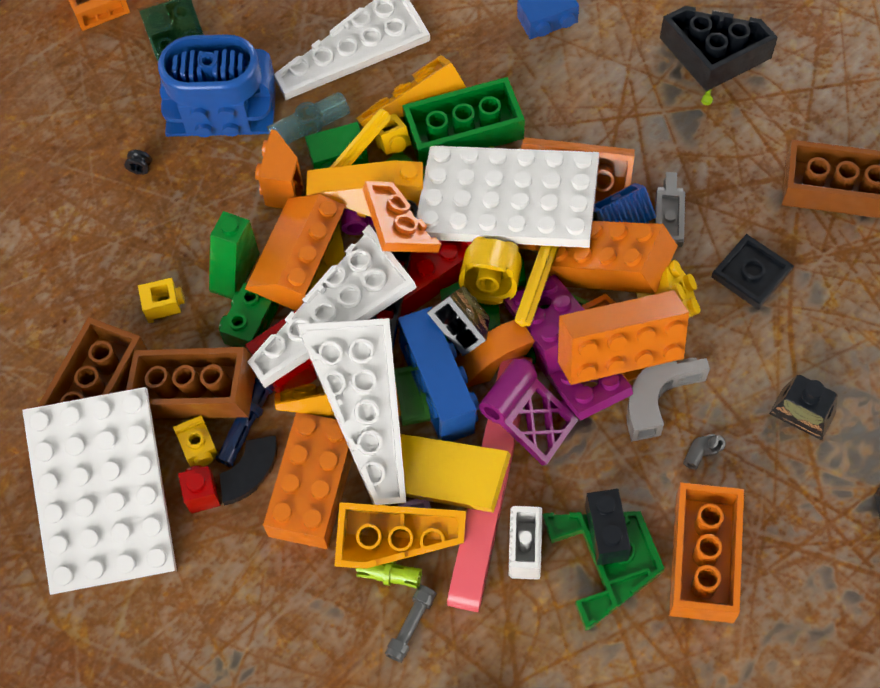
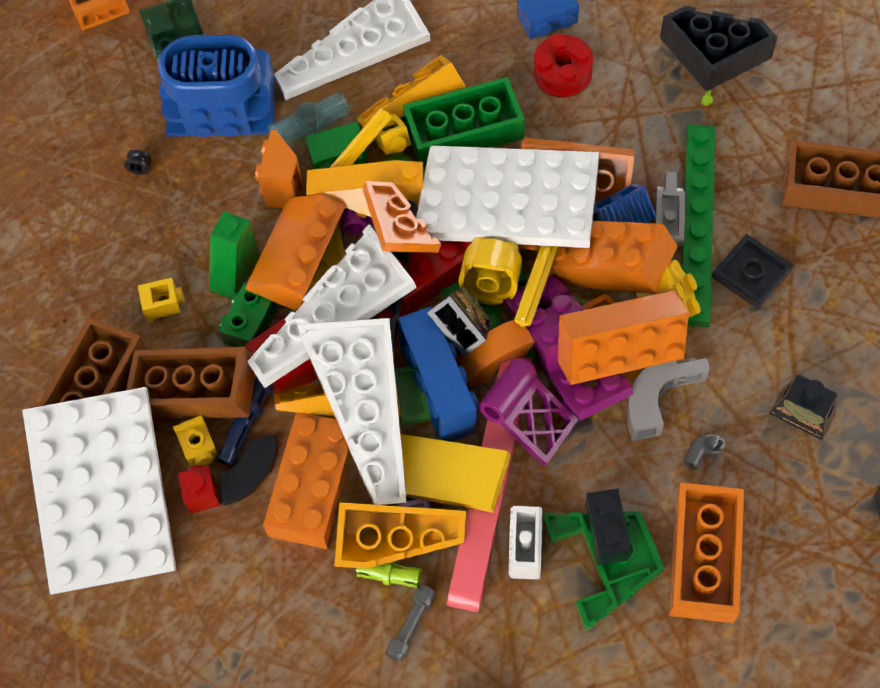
none -> red wheel [534,34,593,98]
none -> green plate [681,124,715,327]

